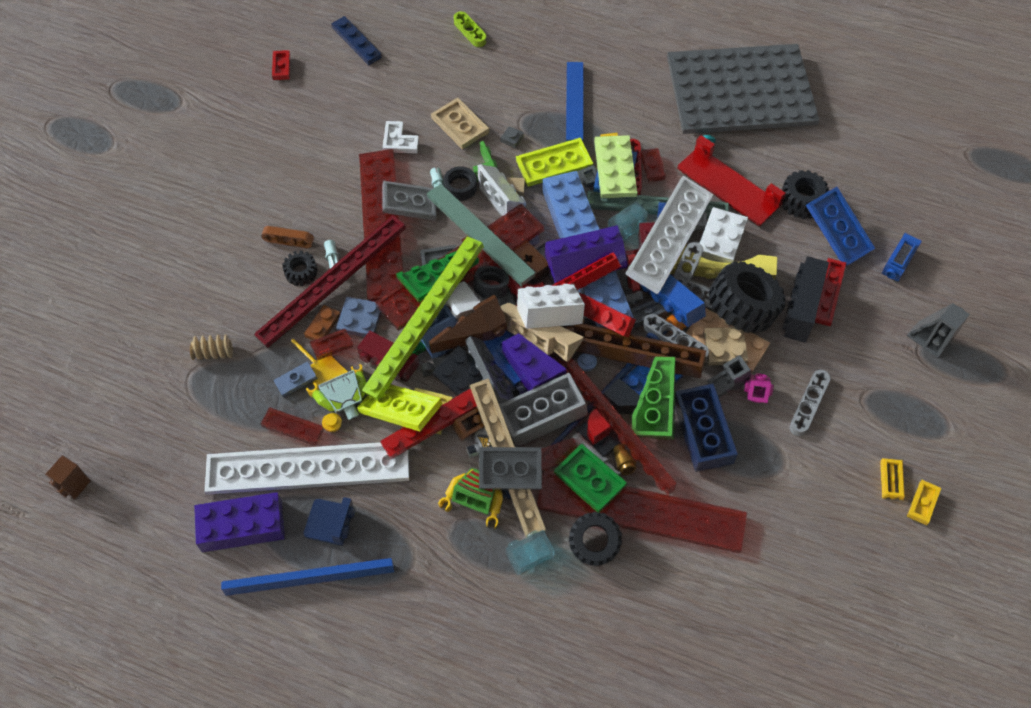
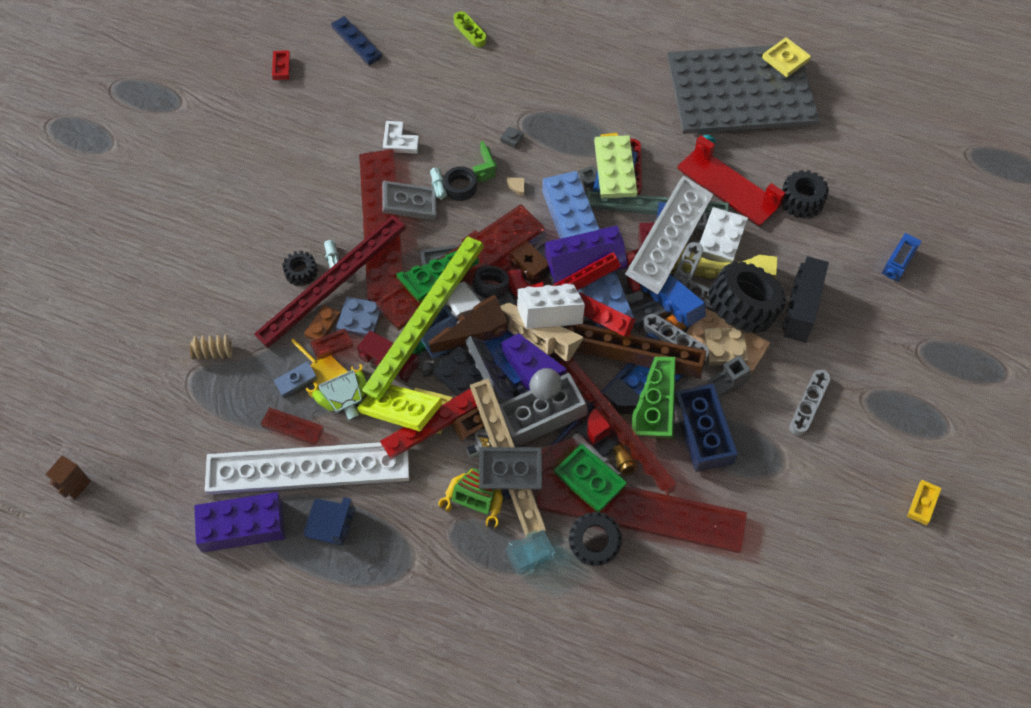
blue tile [221,558,394,596] -> none
dark orange beam [261,226,314,248] -> none
yellow plate [322,413,342,432] -> none
sand green tile [427,184,535,287] -> none
tan plate [431,98,489,149] -> none
white slope [478,164,526,220] -> none
neon yellow plate [516,138,593,187] -> none
blue tile [566,62,583,142] -> none
light blue plate [578,353,597,371] -> none
clear light blue brick [608,201,648,240] -> none
clear red plate [641,148,666,182] -> none
dark pink brick [744,373,774,403] -> none
blue plate [806,187,875,267] -> none
red plate [815,258,846,326] -> none
yellow tile [880,458,905,500] -> none
dark grey wedge [906,303,970,358] -> none
none -> light grey hair [529,368,562,400]
none -> light yellow plate [762,37,811,77]

